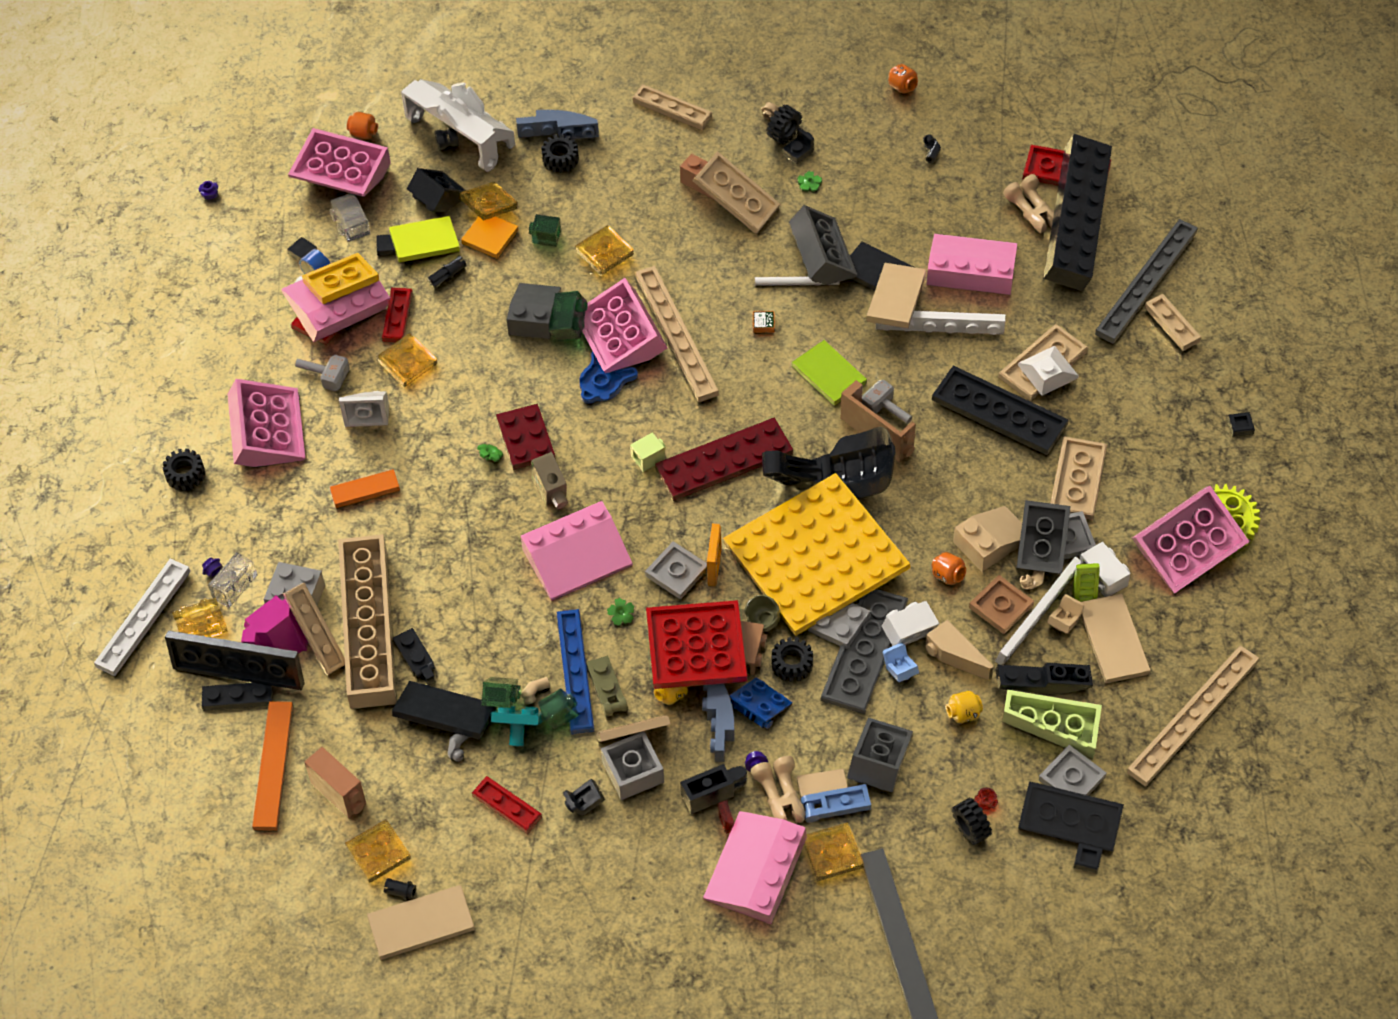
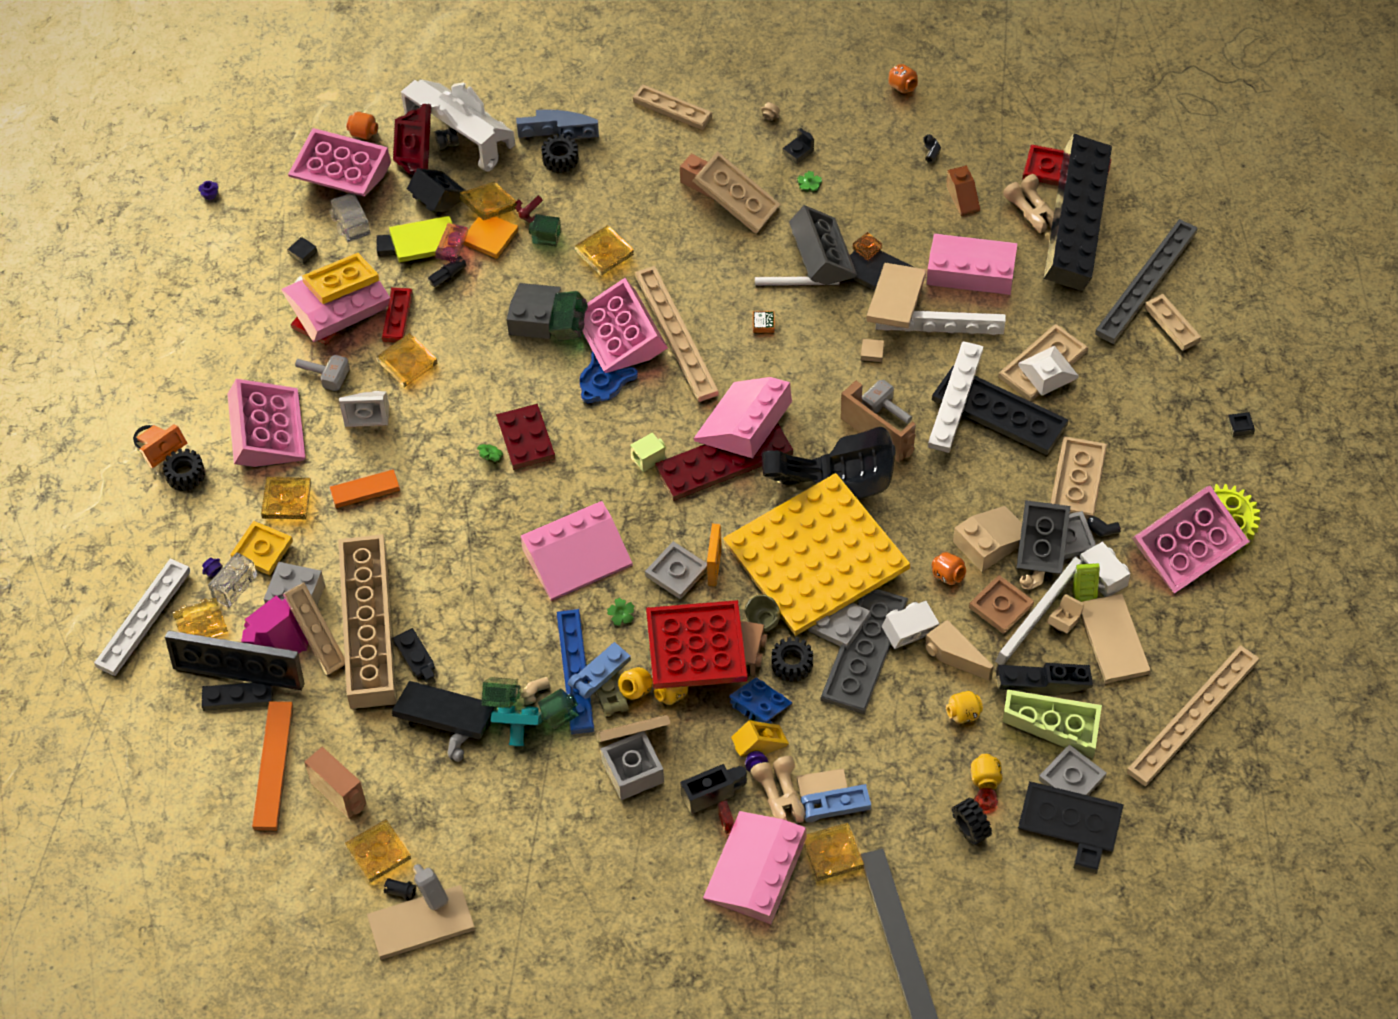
blue piece [299,249,331,274] -> none
red tile [472,776,542,834] -> none
dark tan torso [531,452,568,509] -> none
black bracket [563,779,605,816] -> none
sand blue slope [702,684,735,762] -> none
black tyre [766,104,802,144] -> none
lime tile [792,340,867,406] -> none
dark grey slope [847,717,913,792] -> none
light blue bracket [883,643,919,682] -> none
none -> orange piece [133,424,188,468]
none -> yellow plate [230,521,293,575]
none -> clear yellow plate [261,477,311,519]
none -> dark red wing [393,104,432,174]
none -> light grey piece [413,864,448,910]
none -> clear pink plate [435,223,468,263]
none -> dark red piece [515,195,543,223]
none -> medium blue plate [568,642,631,699]
none -> yellow head [618,667,653,700]
none -> bright pink slope [694,377,792,458]
none -> yellow slope [731,720,789,757]
none -> clear orange plate [853,232,882,260]
none -> tan tile [861,339,884,362]
none -> white plate [928,341,983,453]
none -> dark orange slope [946,165,980,216]
none -> yellow head [970,754,1003,791]
none -> black arm [1087,516,1121,537]

